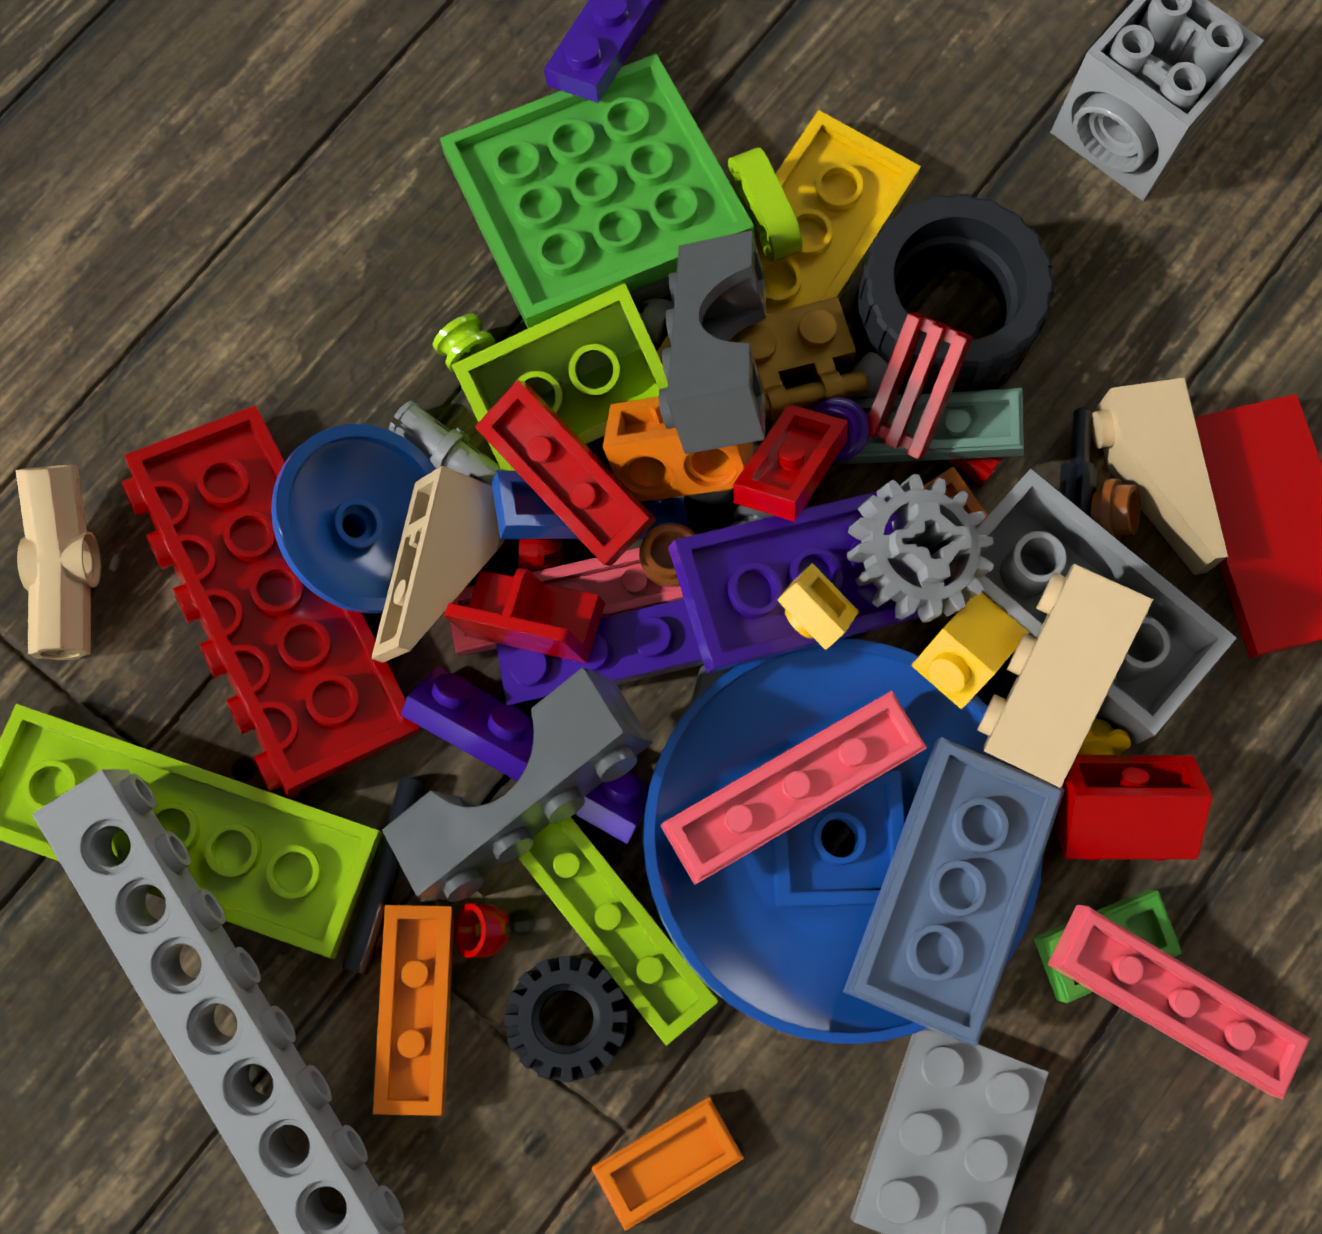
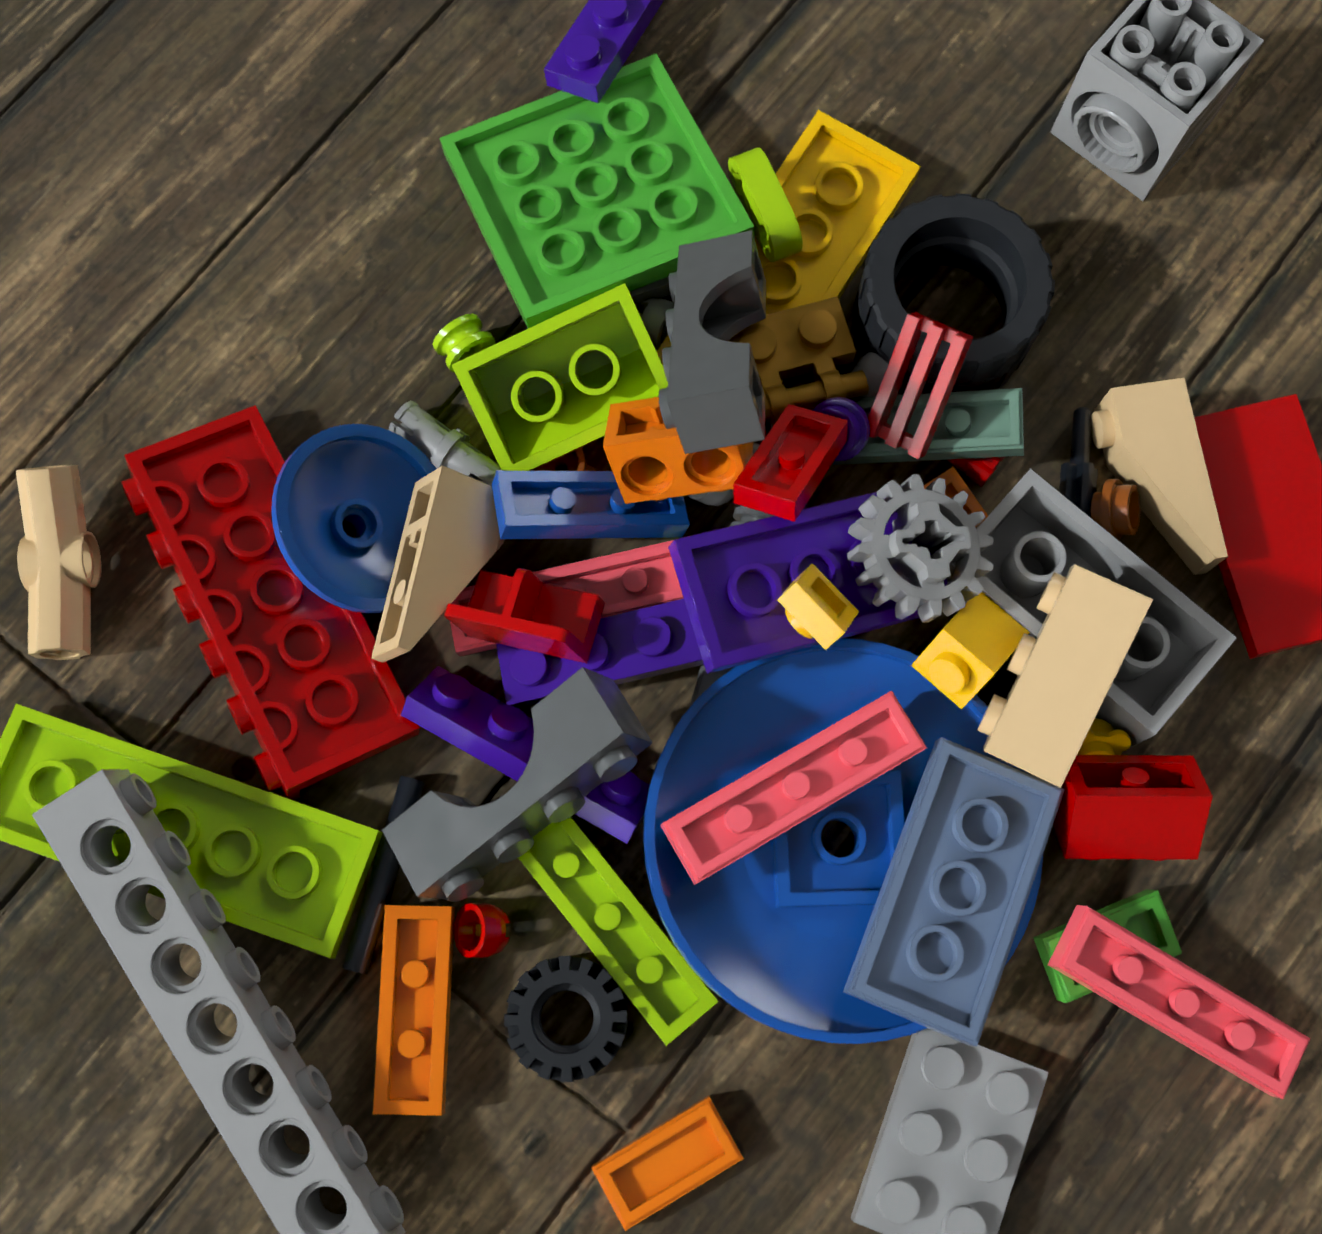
red plate [475,380,657,566] -> none
red hinge [519,539,563,572] -> none
dark orange plate [639,523,697,587] -> none

